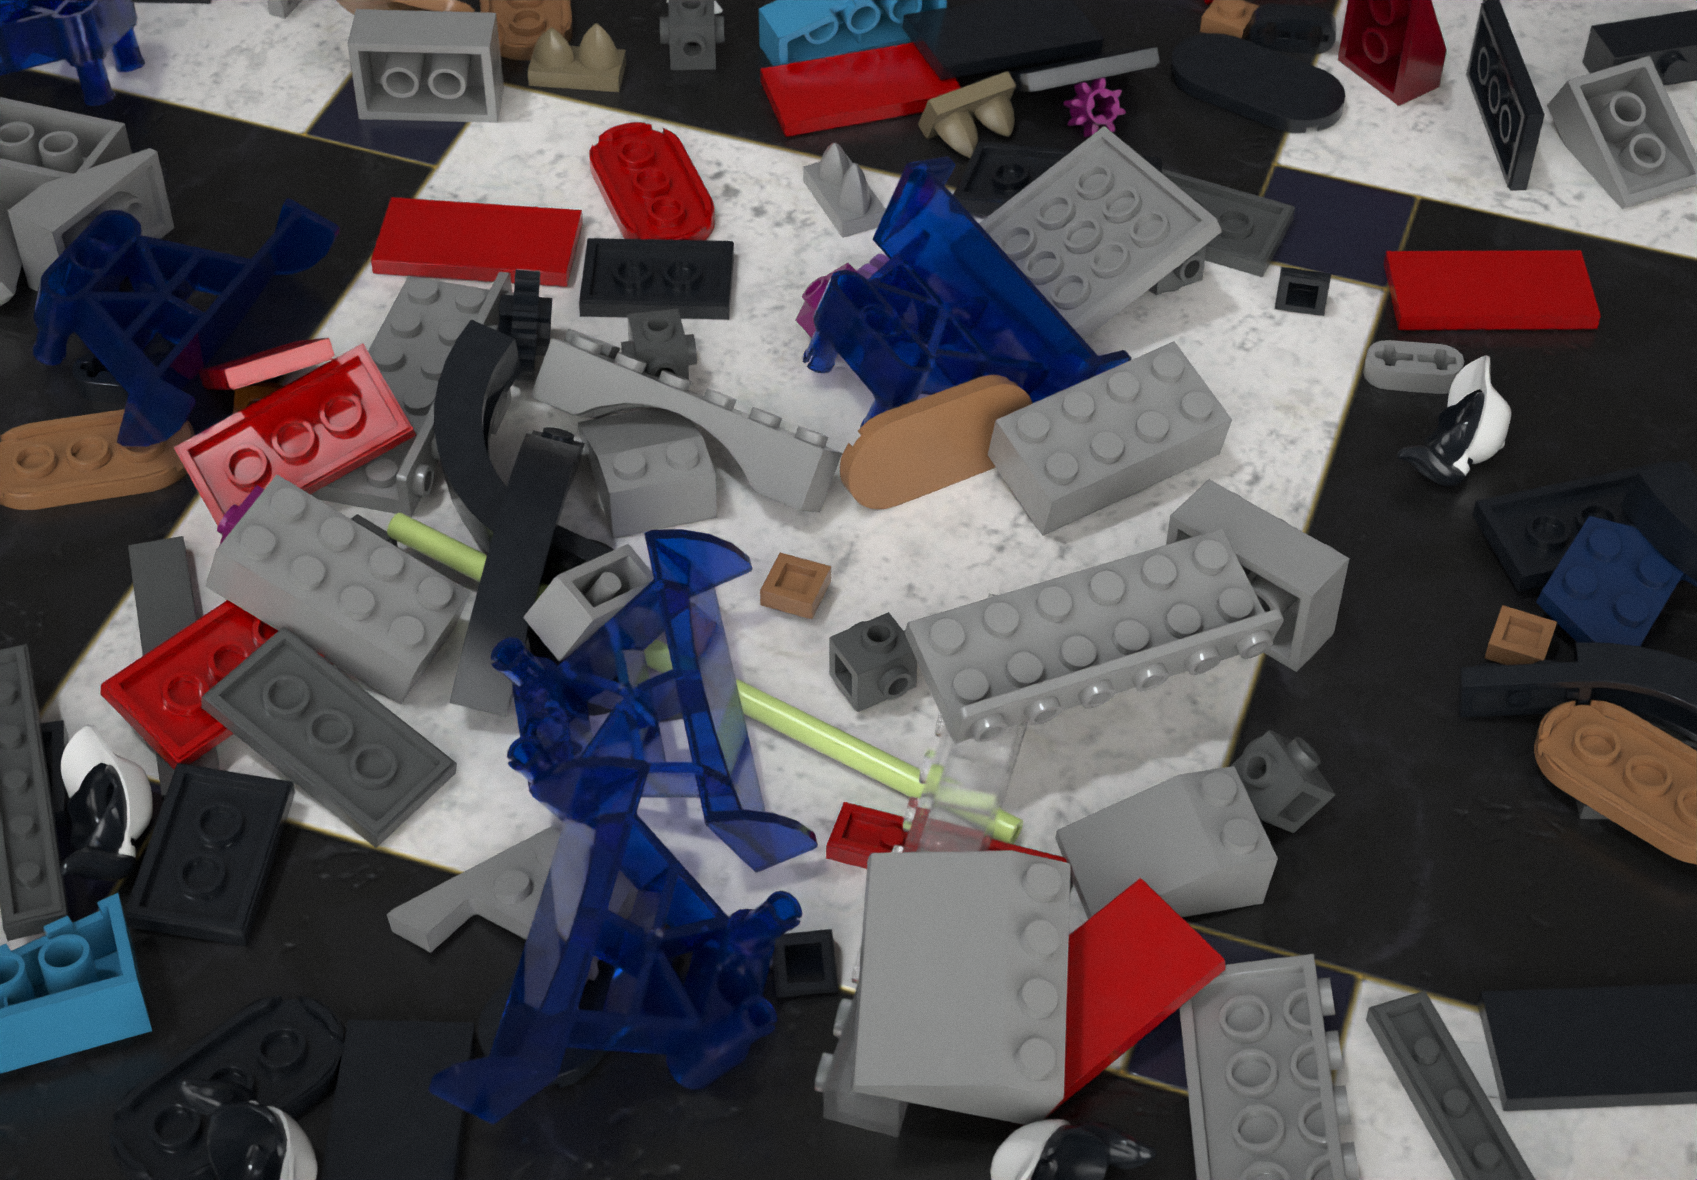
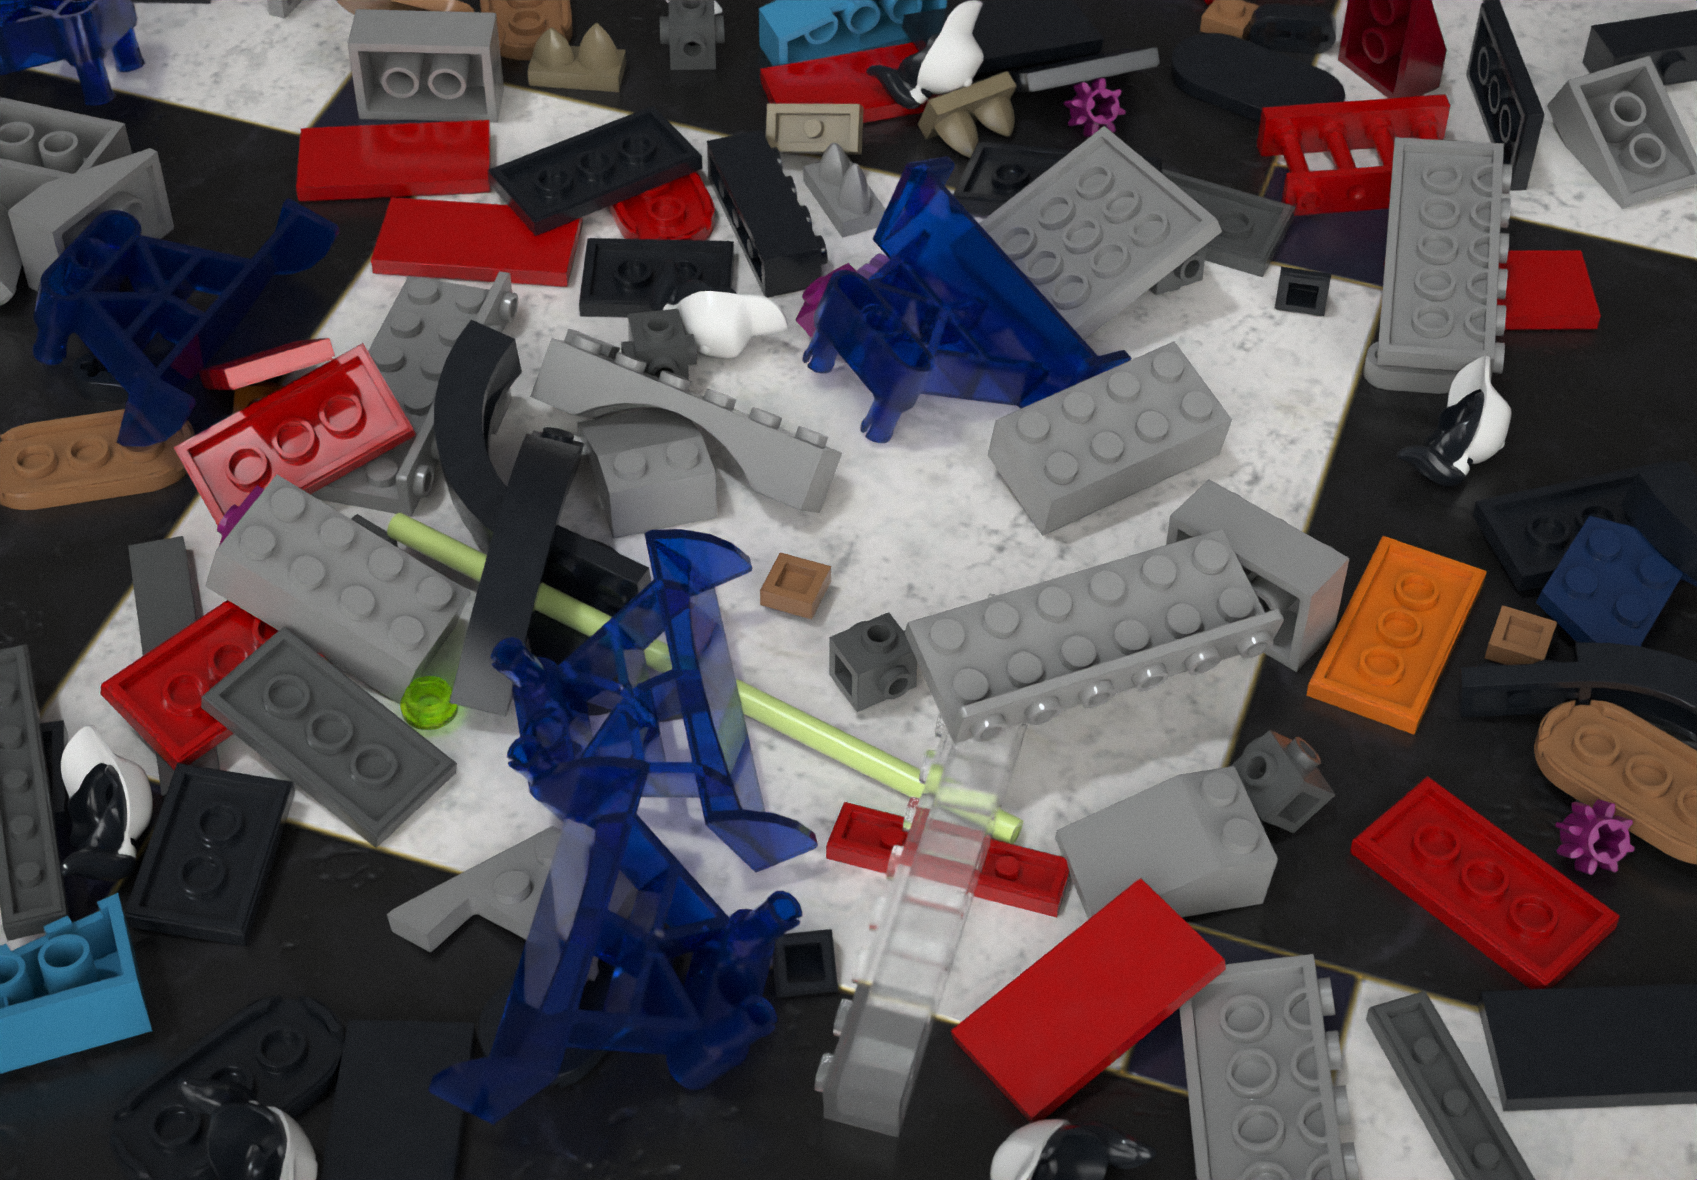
black gear [498,269,552,381] -> none
light grey brick [523,544,664,661] -> none
medium nougat tile [840,375,1033,509] -> none
light grey slope [850,851,1071,1125] -> none
none -> red tile [296,120,491,201]
none -> clear neon green plate [400,676,459,730]
none -> black tile [487,106,703,236]
none -> white hair [649,260,788,358]
none -> black brick [707,130,828,298]
none -> dark tan tile [766,104,863,154]
none -> white hair [866,0,984,109]
none -> red fence [1257,94,1451,216]
none -> orange tile [1306,536,1487,735]
none -> red tile [1350,776,1620,990]
none -> light grey bracket [1377,137,1512,378]
none -> magenta gear [1555,799,1634,875]

